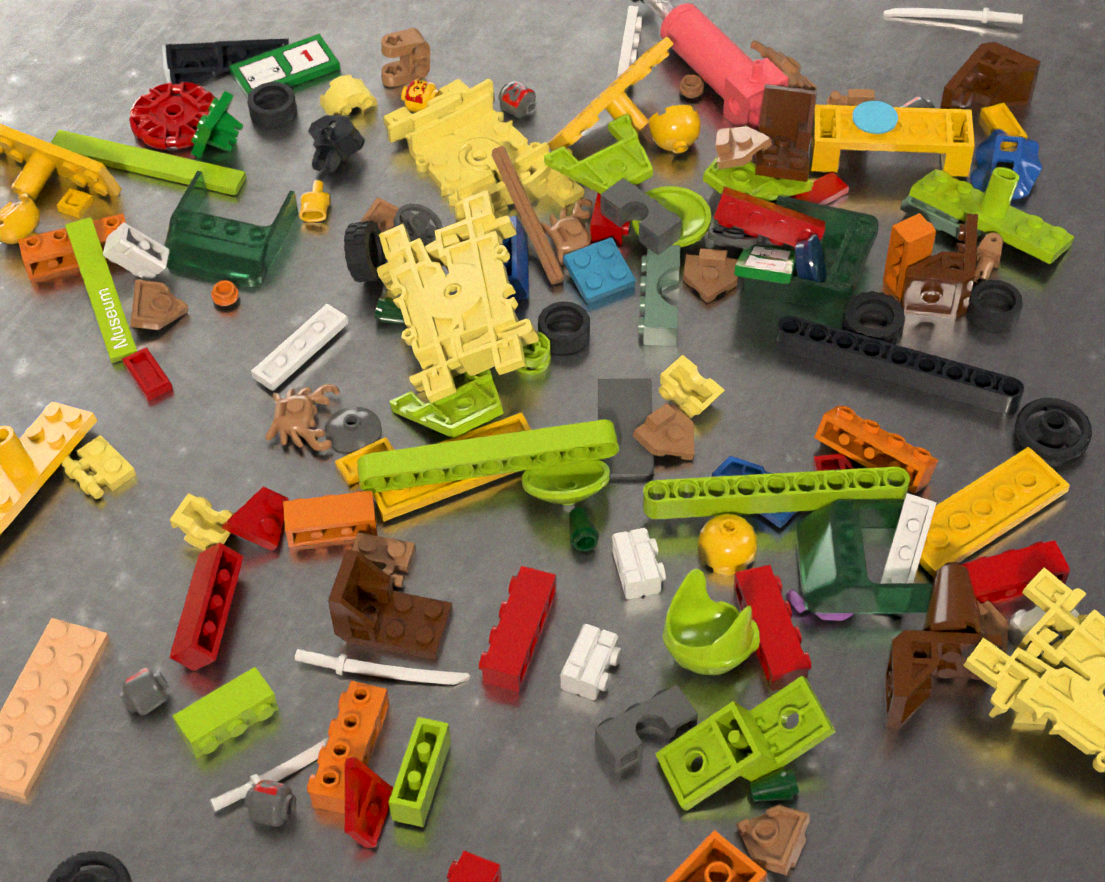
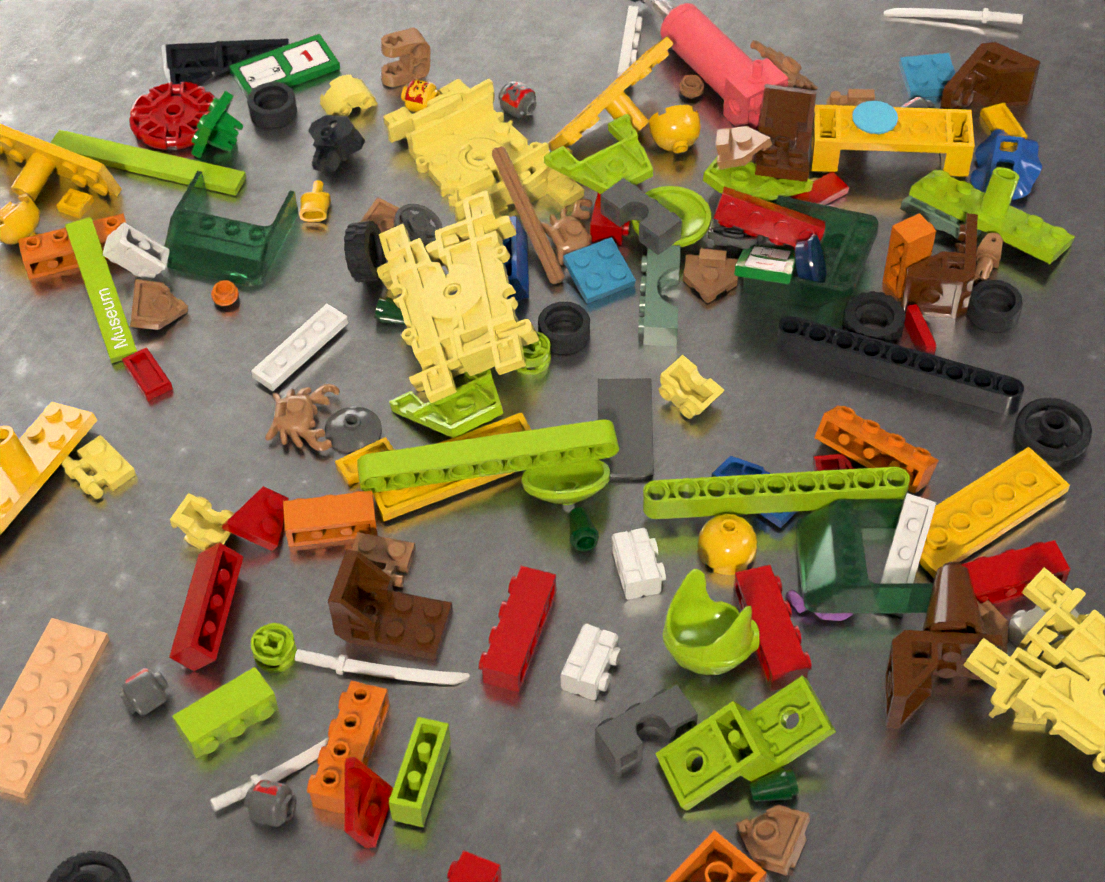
medium nougat plate [632,403,695,461] -> none
none -> lime wheel [251,623,297,673]
none -> dark azure plate [899,53,956,99]
none -> red tile [904,304,937,355]

